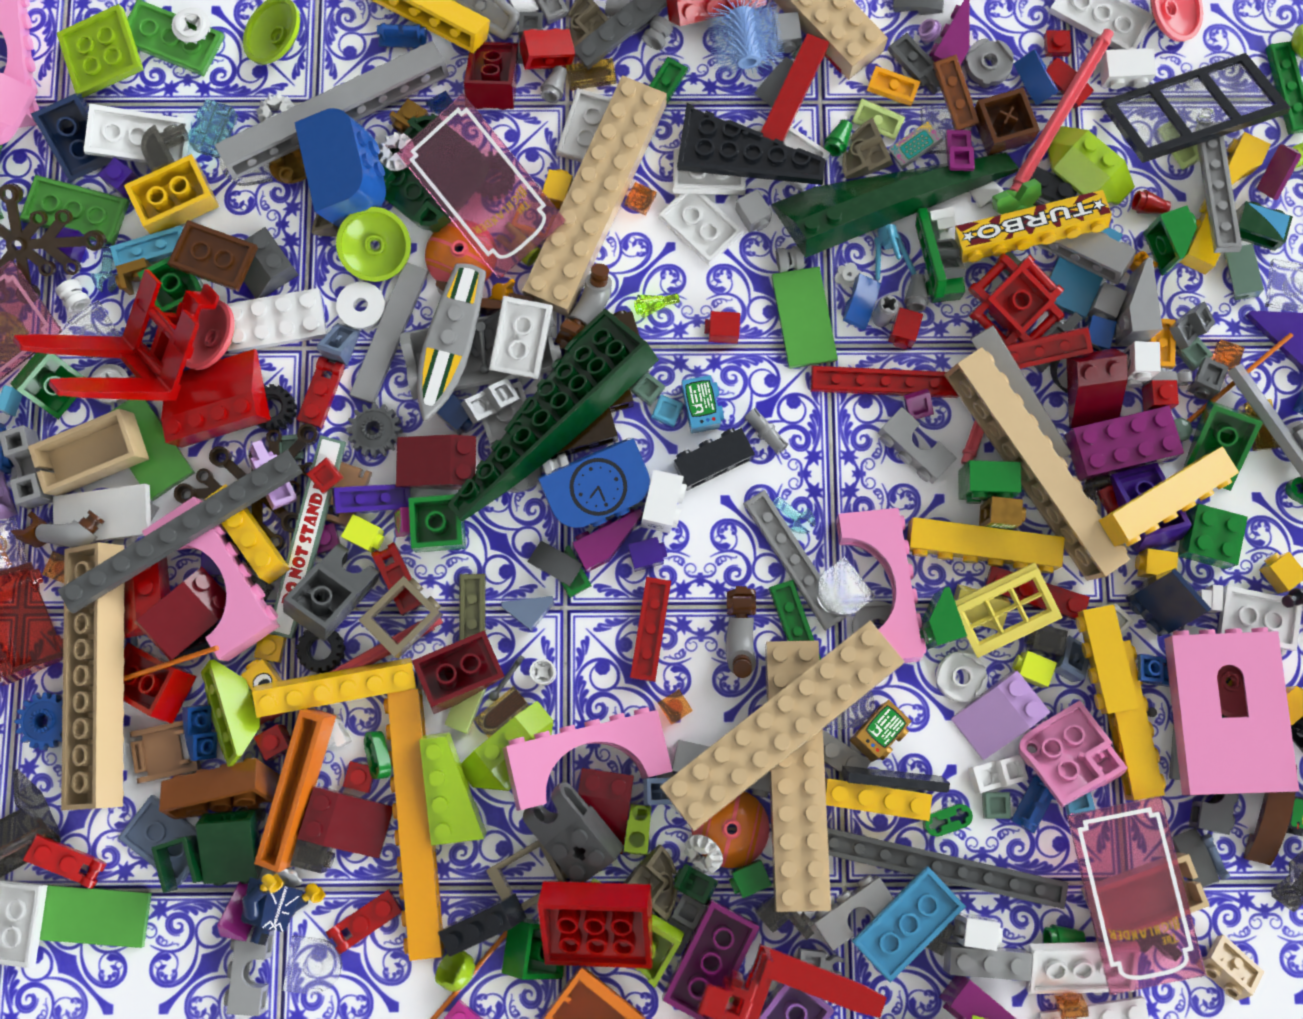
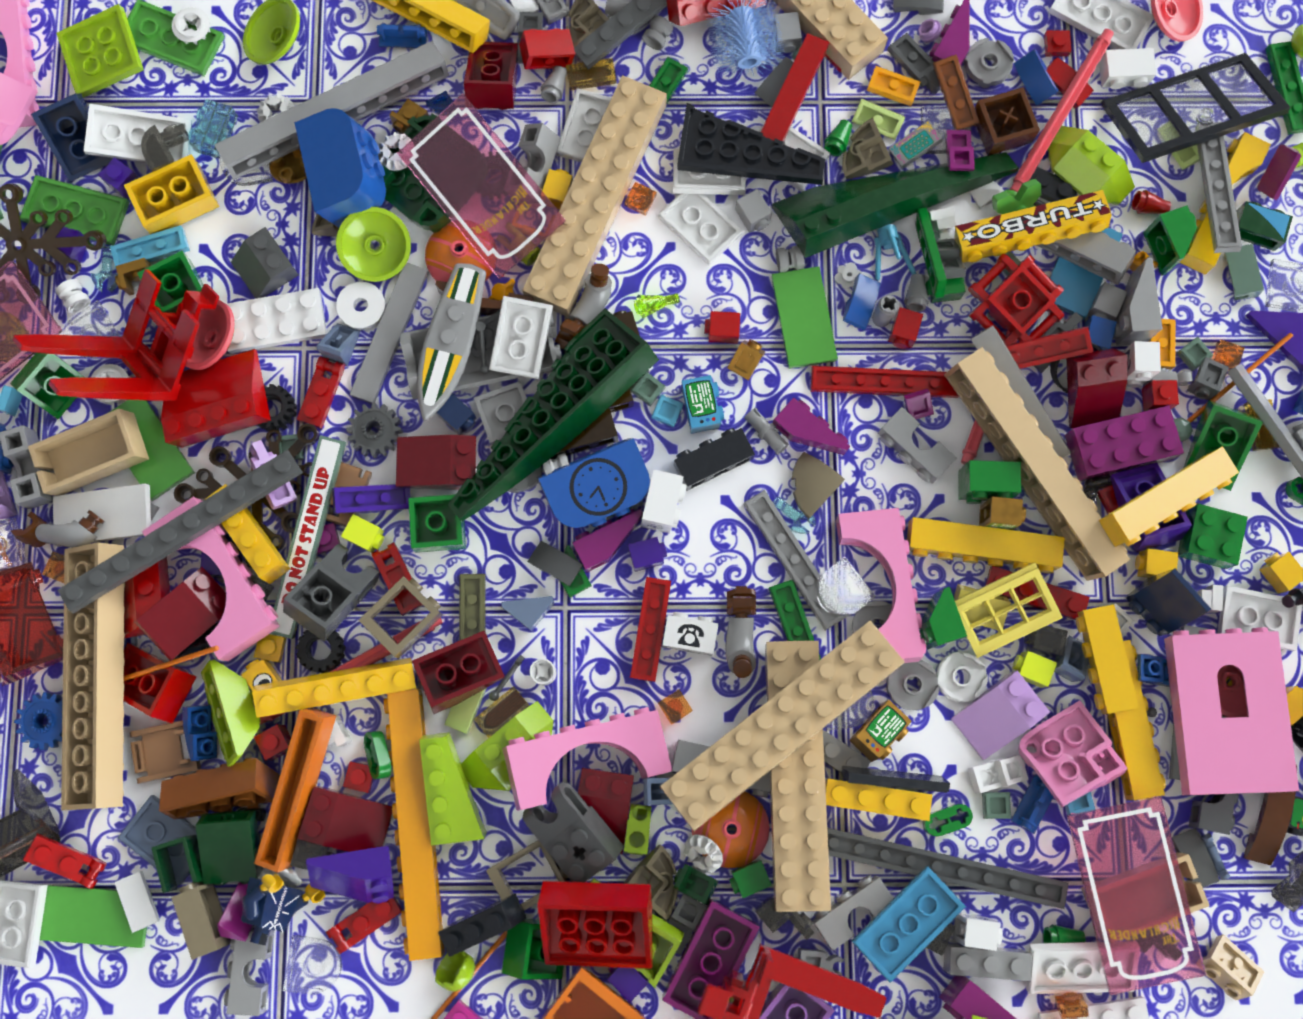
reddish brown tile [167,220,258,292] -> none
red tile [307,458,344,494] -> none
dark pink tile [394,507,410,537] -> none
light grey slope [461,378,520,425] -> none
dark grey slope [1169,301,1215,350] -> none
none -> white tile [114,871,160,933]
none -> dark tan window [171,881,231,960]
none -> dark purple slope [306,846,394,903]
none -> light grey arch [504,123,561,204]
none -> dark purple brick [607,967,649,1003]
none -> white brick [662,612,718,656]
none -> pearl gold bracket [727,339,765,380]
none -> magenta slope [773,397,851,455]
none -> dark tan brick [791,452,845,519]
none -> light grey plate [886,660,939,711]

